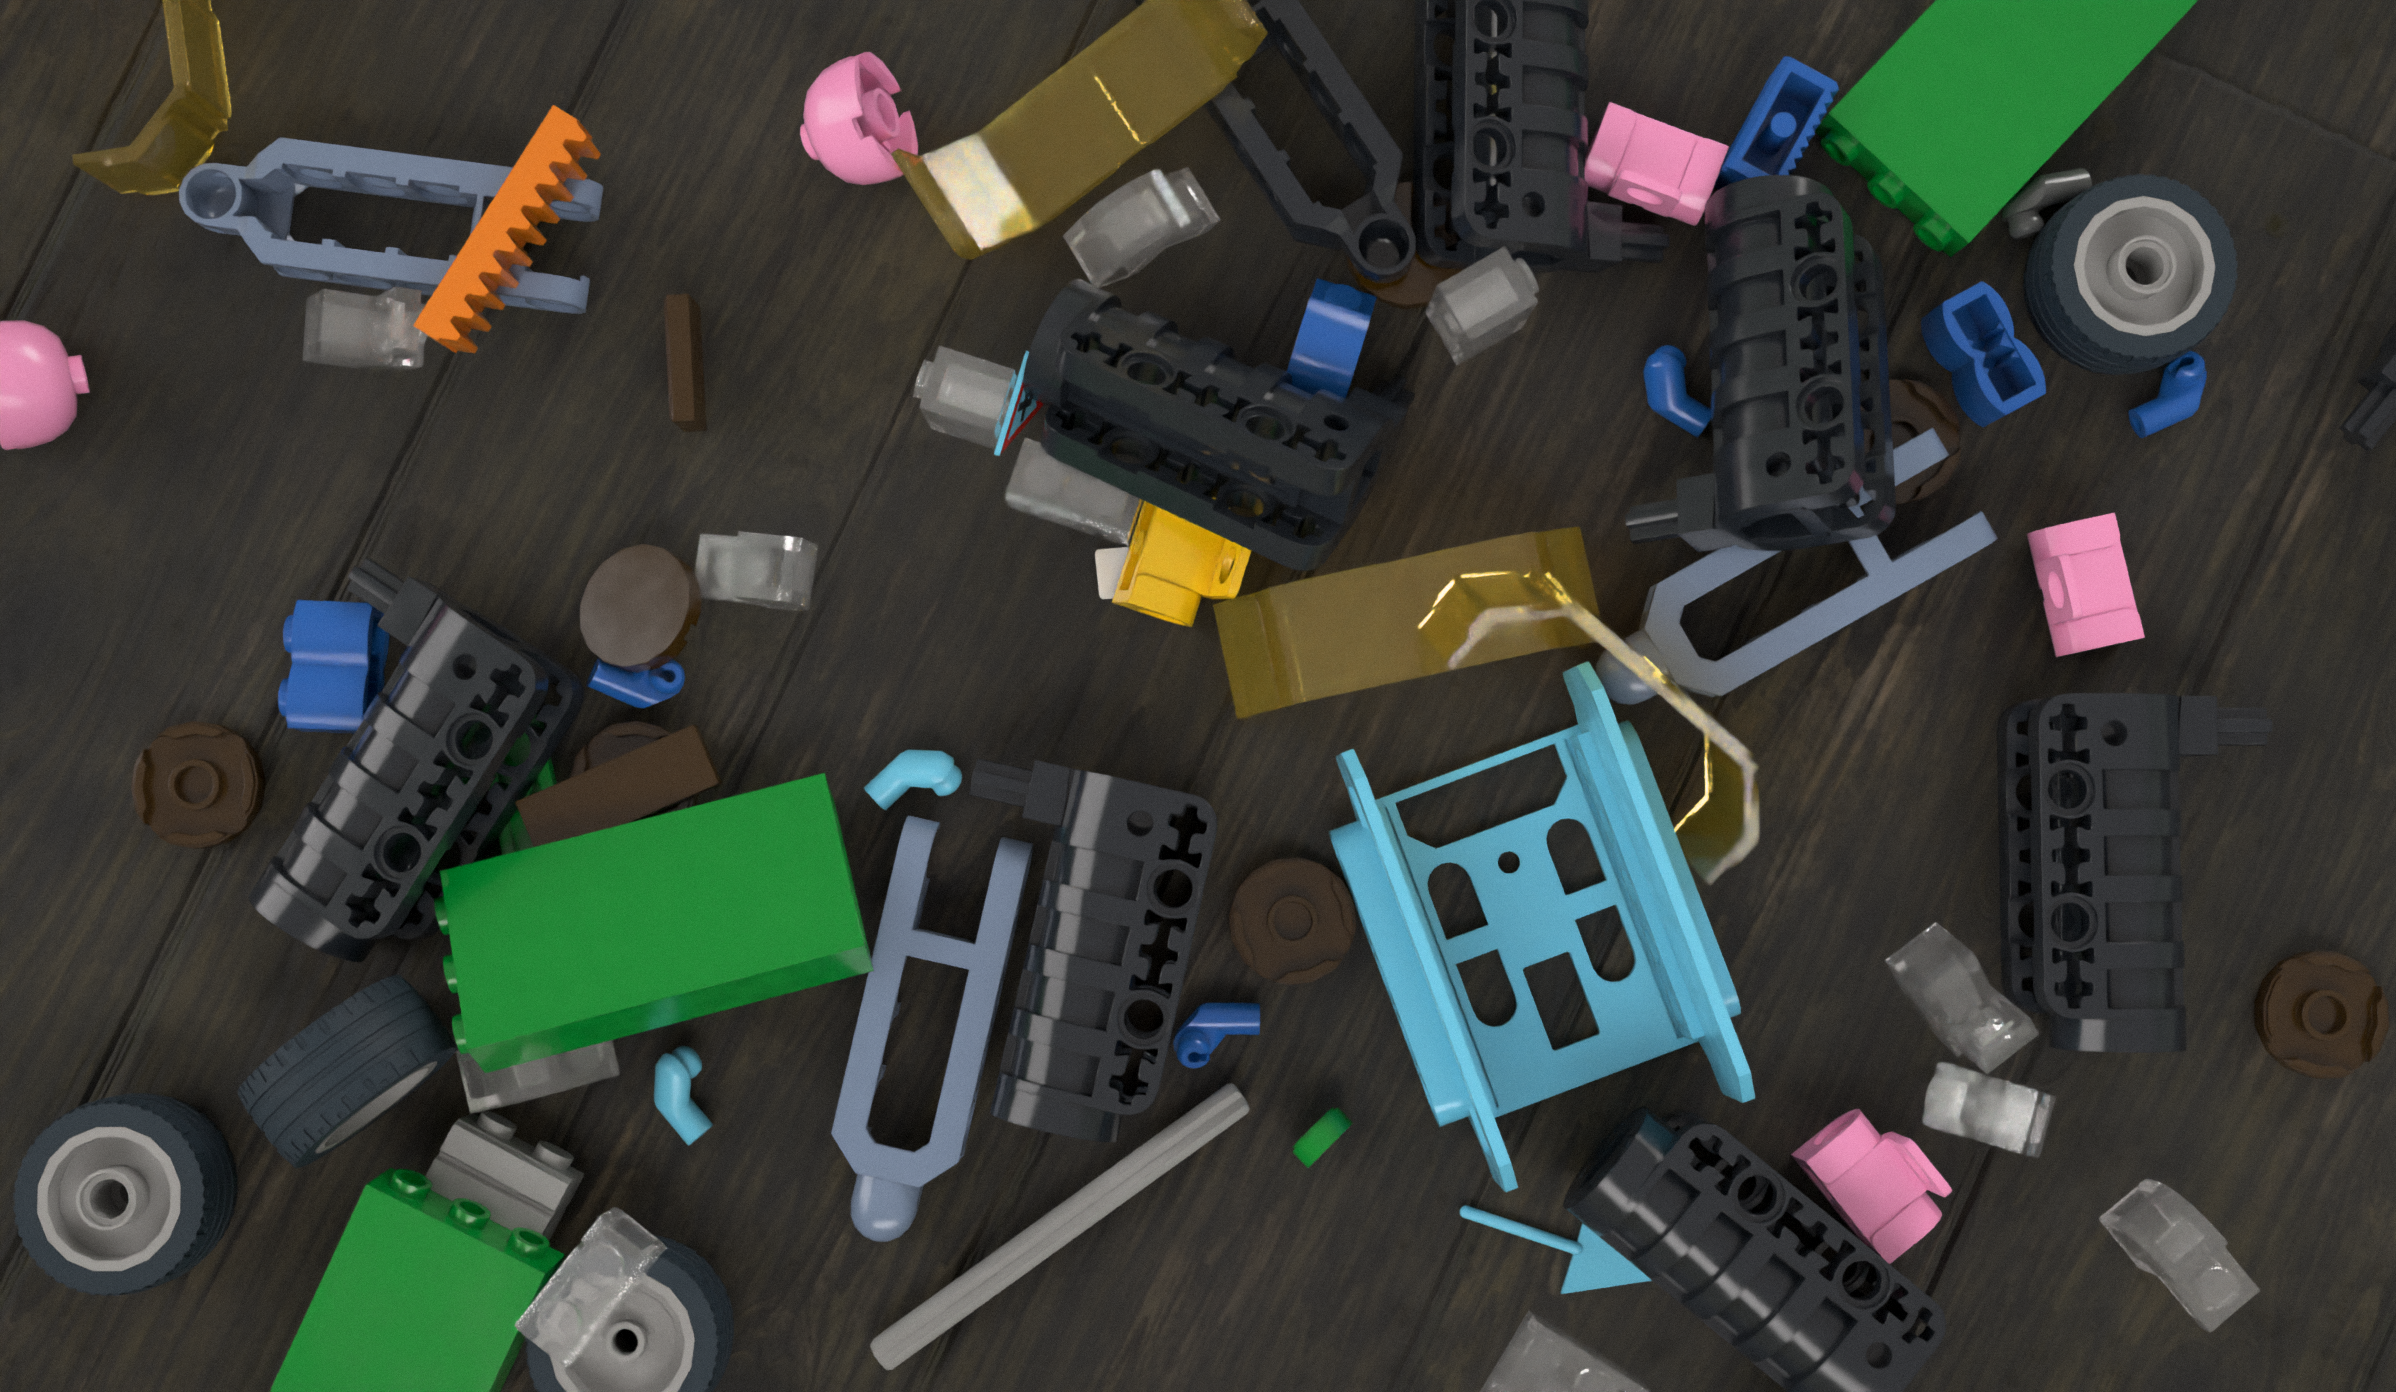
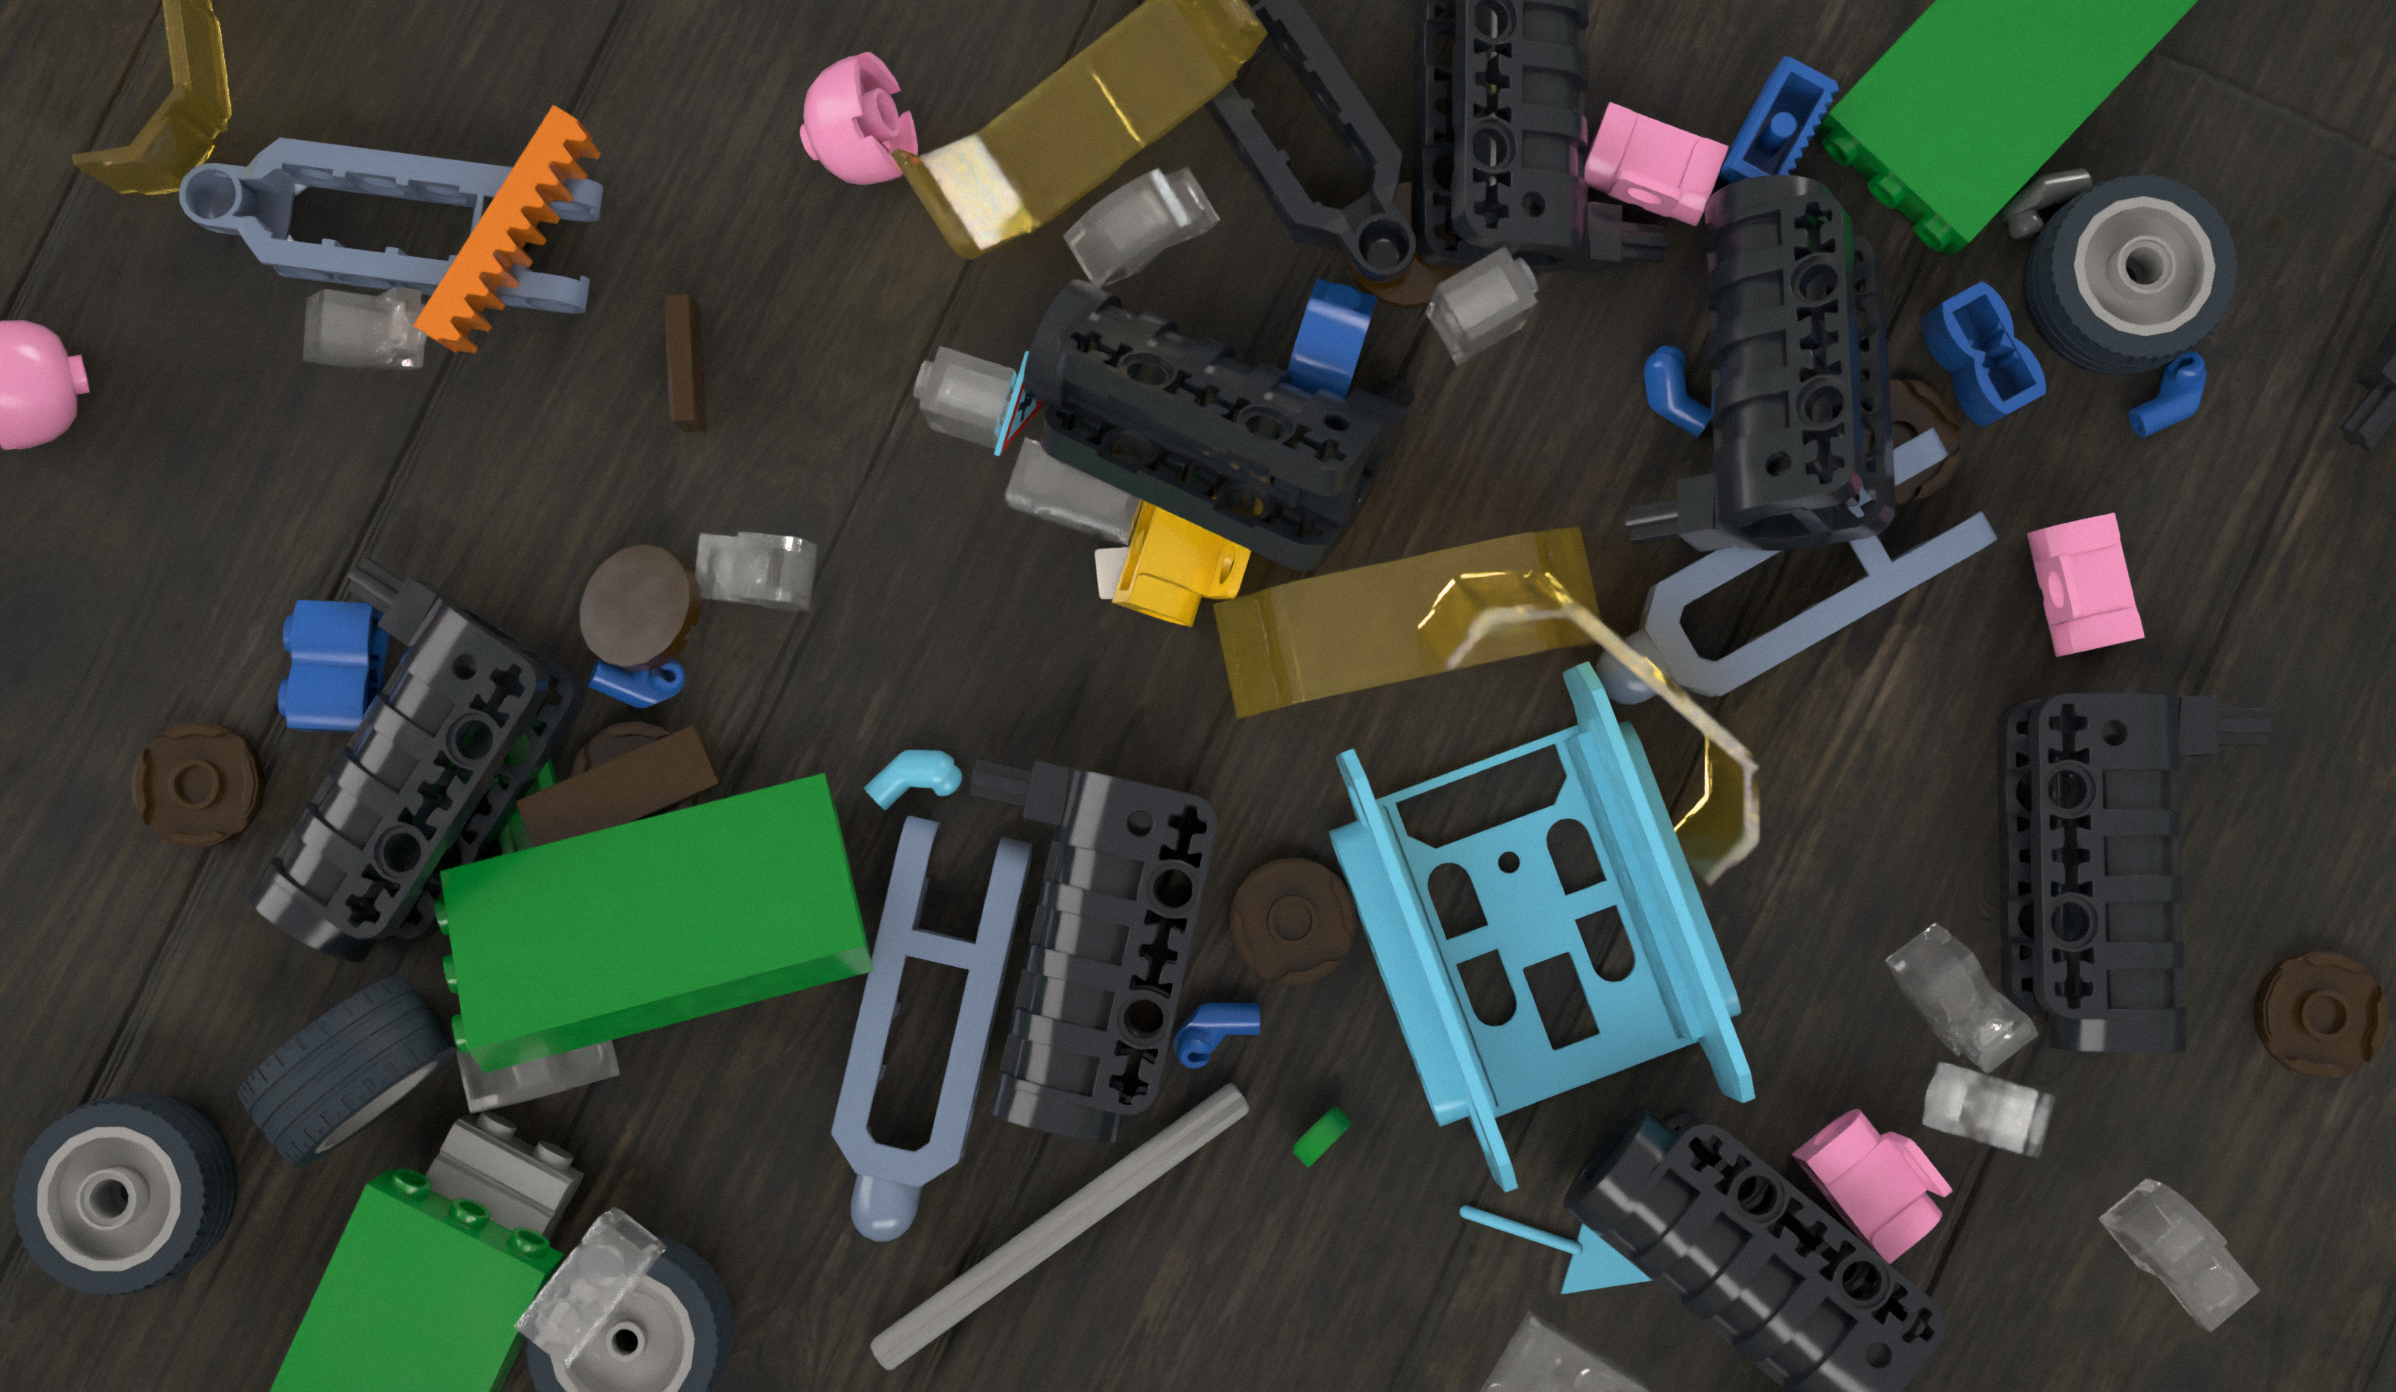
medium azure arm [654,1046,713,1146] -> none

